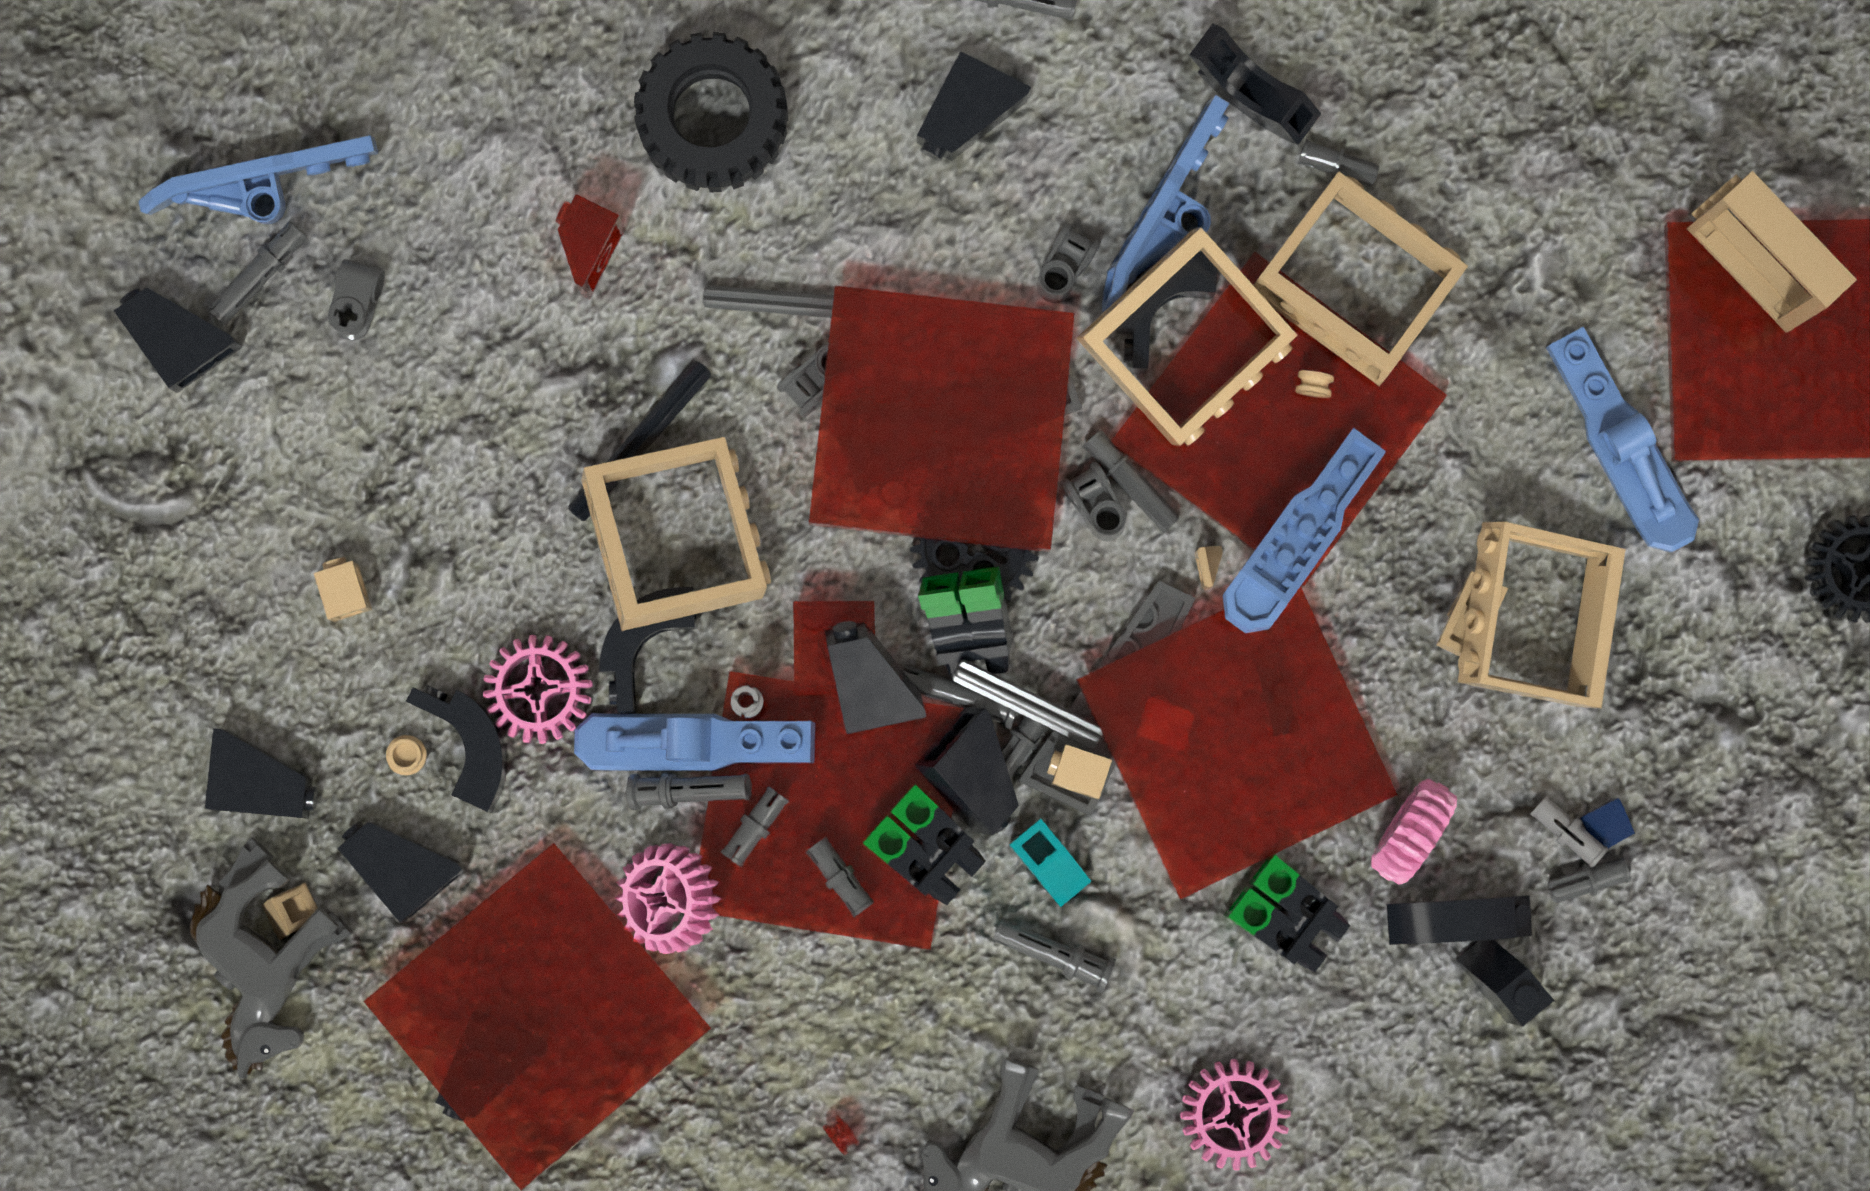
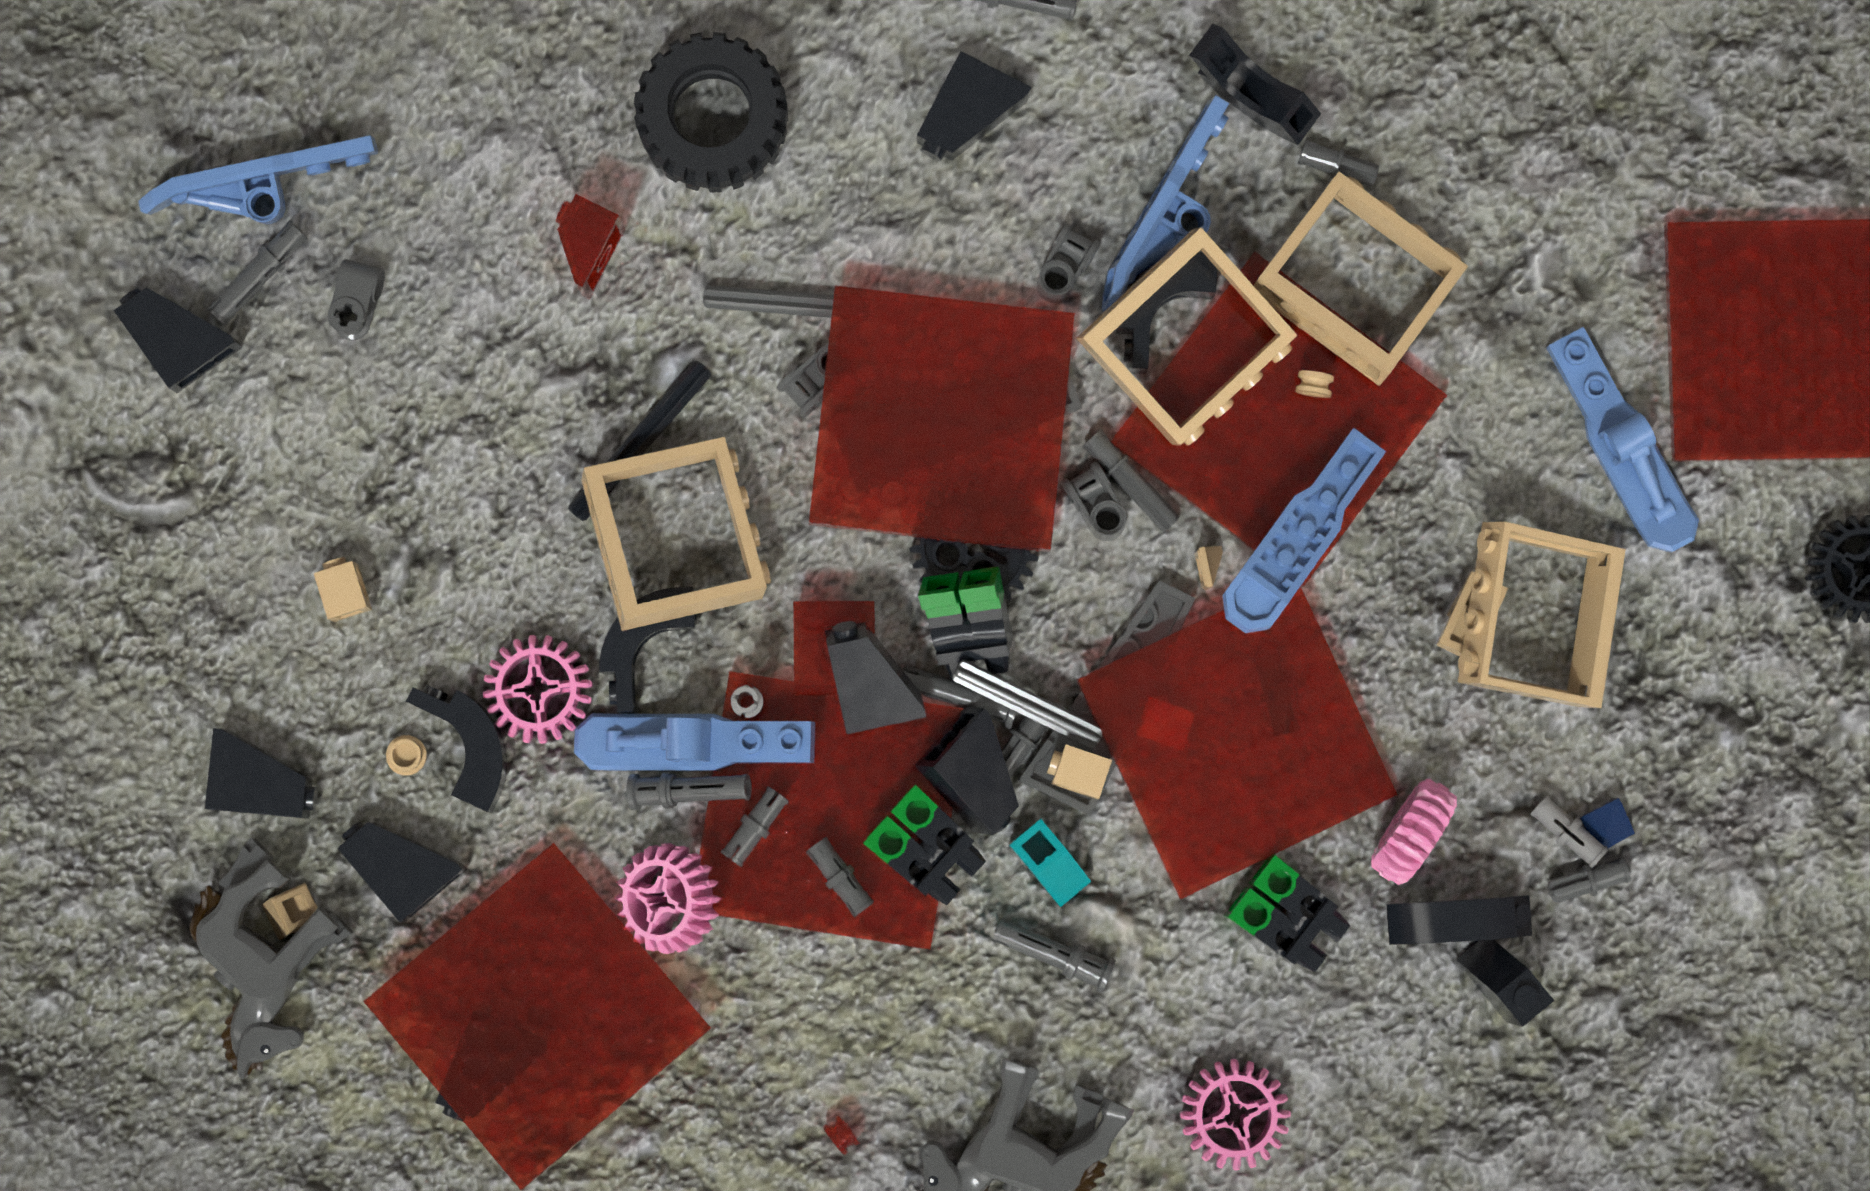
tan window [1687,171,1857,333] -> none

